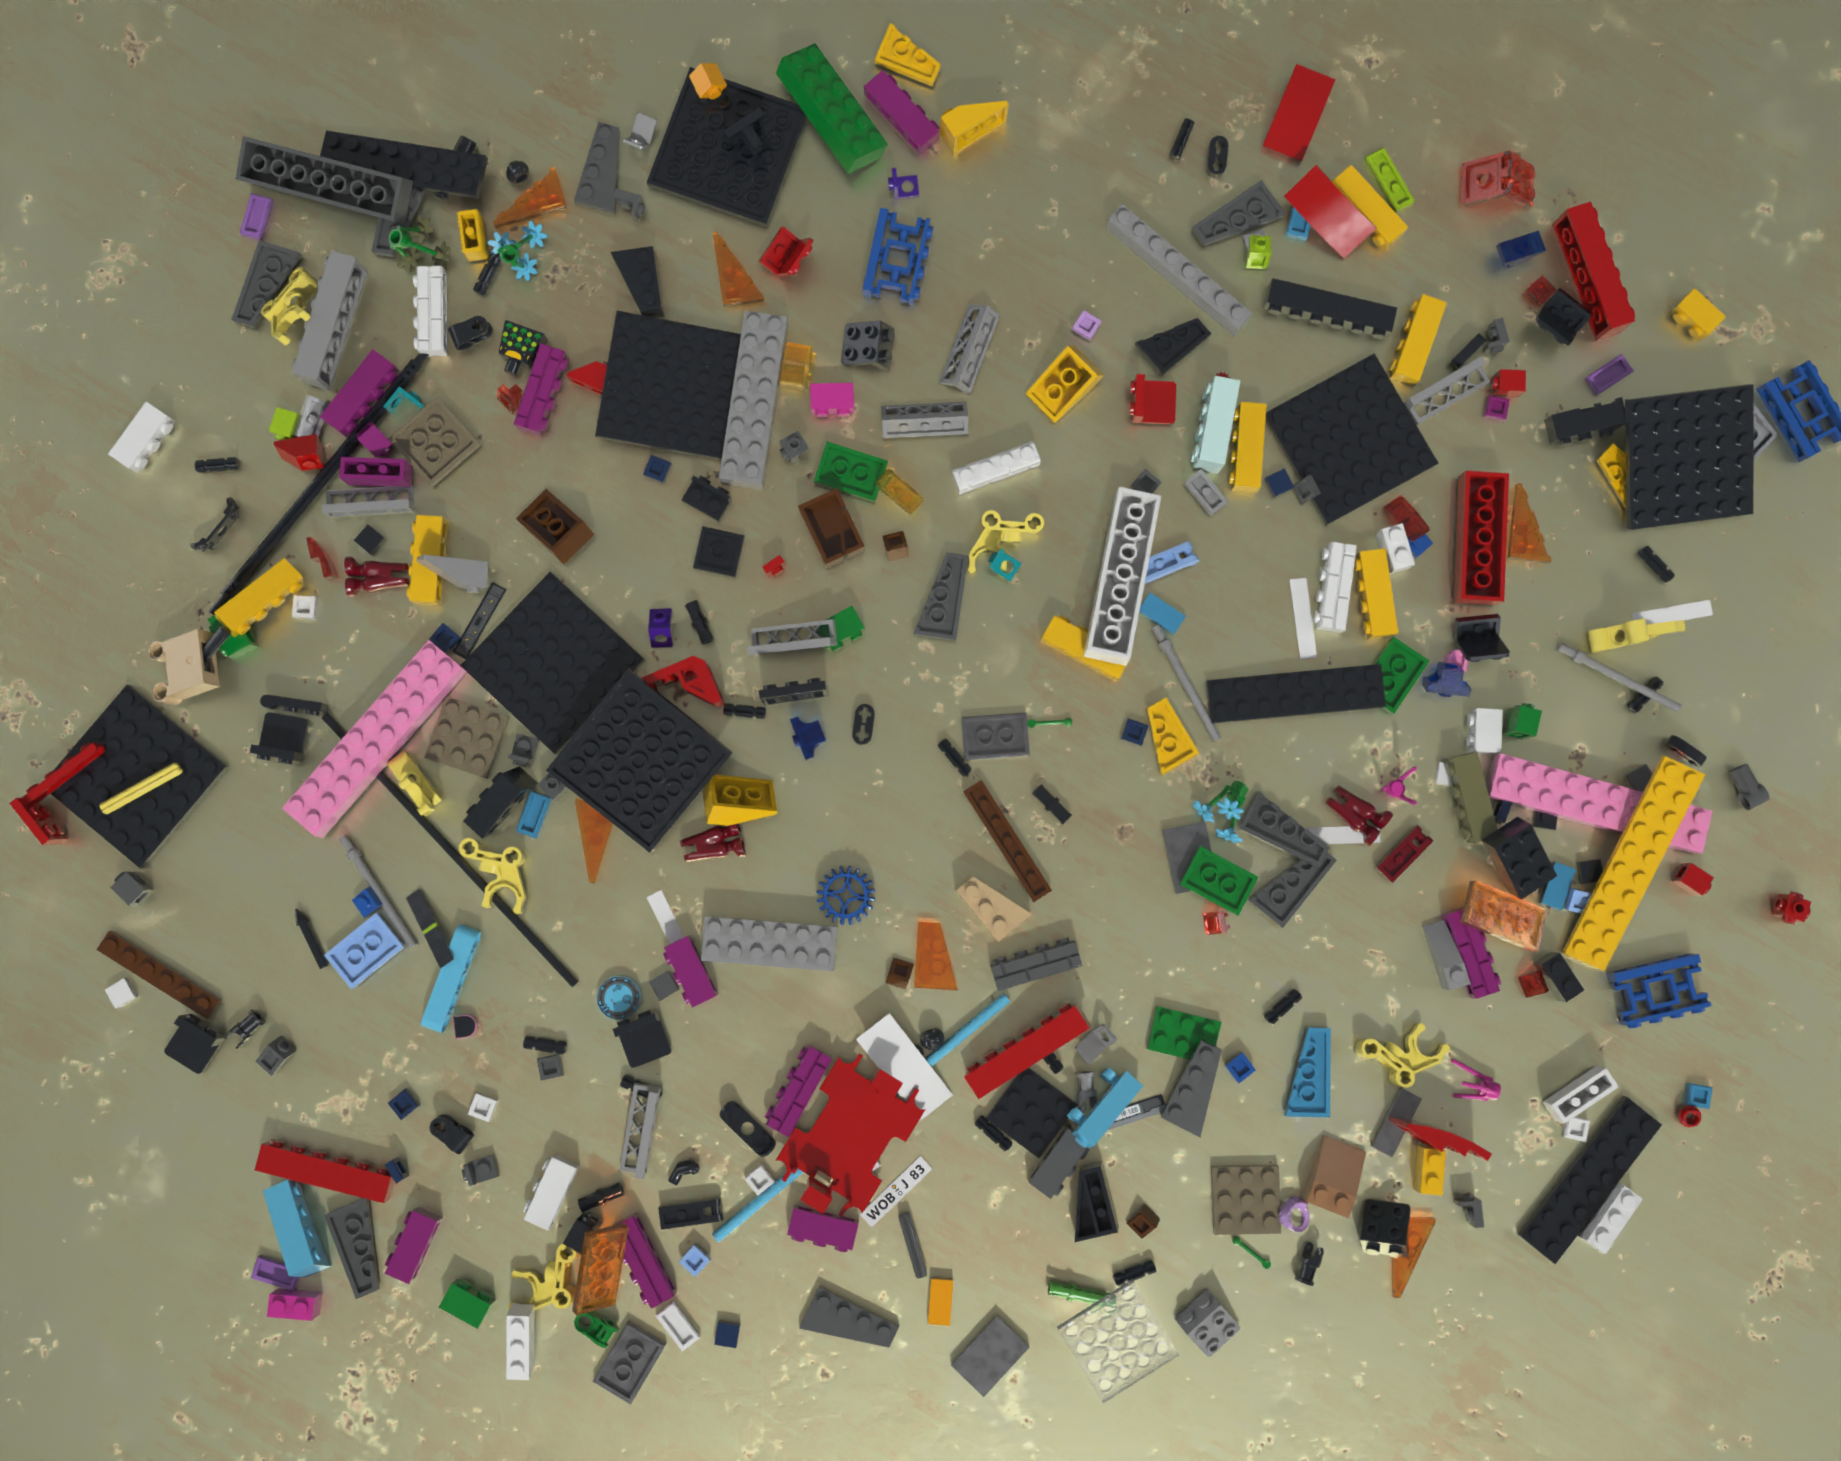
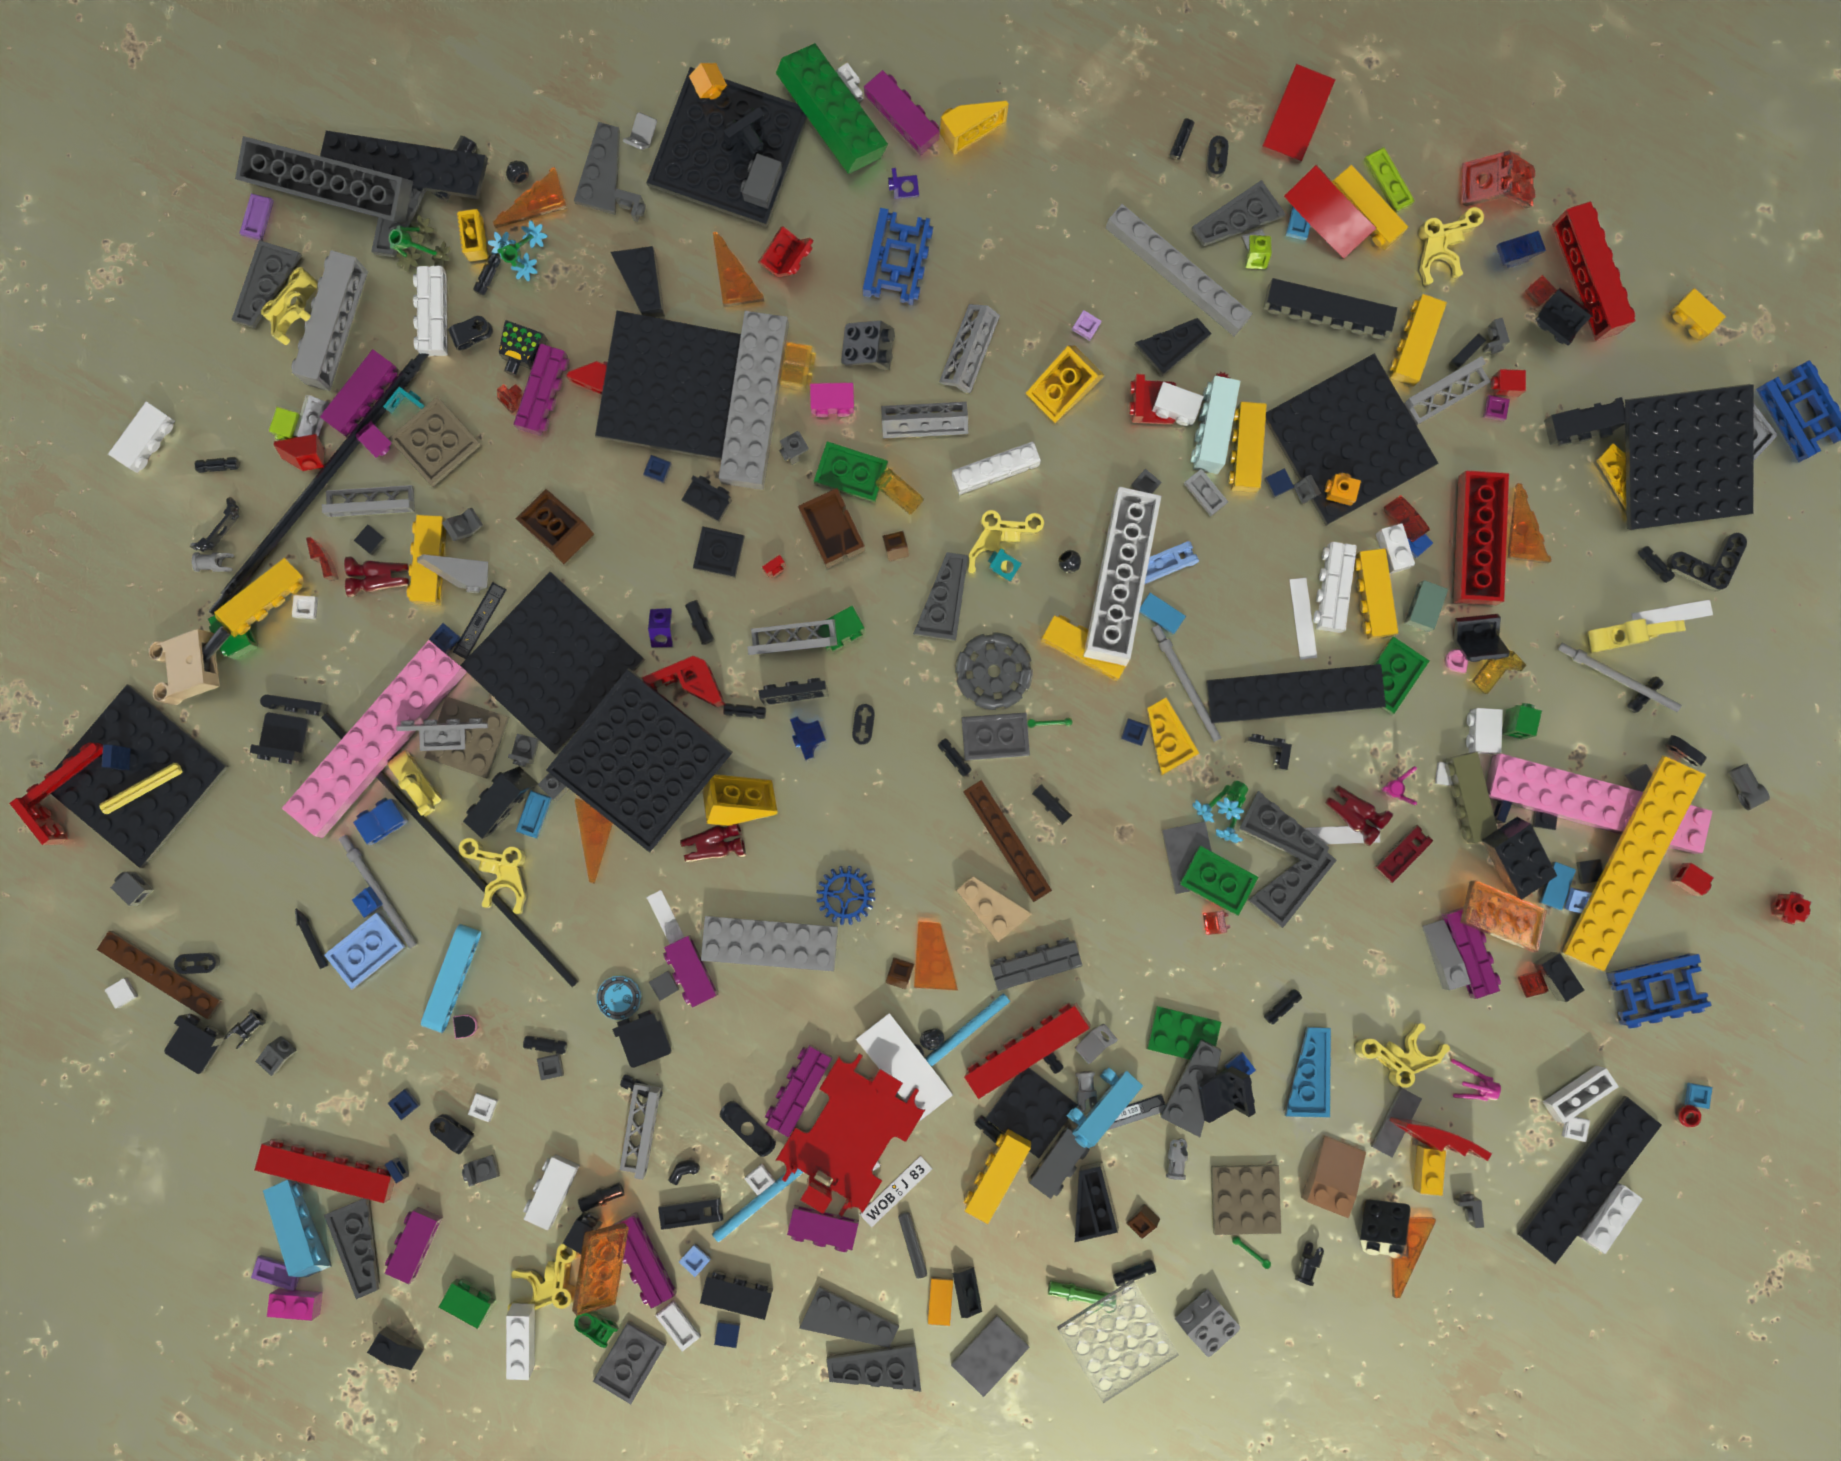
magenta brick [339,457,413,487] -> none
black sticker [406,889,454,968] -> none
yellow wing [874,22,941,87] -> none
lavender piece [1279,1196,1310,1232] -> none
clear blue brick [1422,662,1471,697] -> none
medium lavender tile [1585,354,1634,396] -> none
none -> dark blue tile [102,745,131,770]
none -> black beam [174,953,220,974]
none -> light grey piece [192,552,234,572]
none -> blue brick [353,798,408,845]
none -> black slope [367,1327,424,1370]
none -> light grey bracket [396,718,488,751]
none -> dark grey bracket [442,508,482,541]
none -> black brick [700,1271,773,1320]
none -> dark grey brick [741,154,782,209]
none -> dark grey wing [826,1344,921,1392]
none -> white plate [835,63,863,103]
none -> black plate [953,1267,982,1318]
none -> dark grey plate [955,632,1033,710]
none -> yellow brick [963,1129,1031,1224]
none -> black piece [1058,550,1081,573]
none -> white brick [1152,382,1204,426]
none -> light grey piece [1166,1139,1188,1180]
none -> black bracket [1199,1066,1256,1123]
none -> black bracket [1245,734,1292,771]
none -> light orange brick [1324,473,1361,506]
none -> sand green panel [1404,580,1448,632]
none -> light yellow piece [1418,207,1484,286]
none -> clear yellow bracket [1472,650,1526,694]
none -> black beam [1667,533,1747,591]

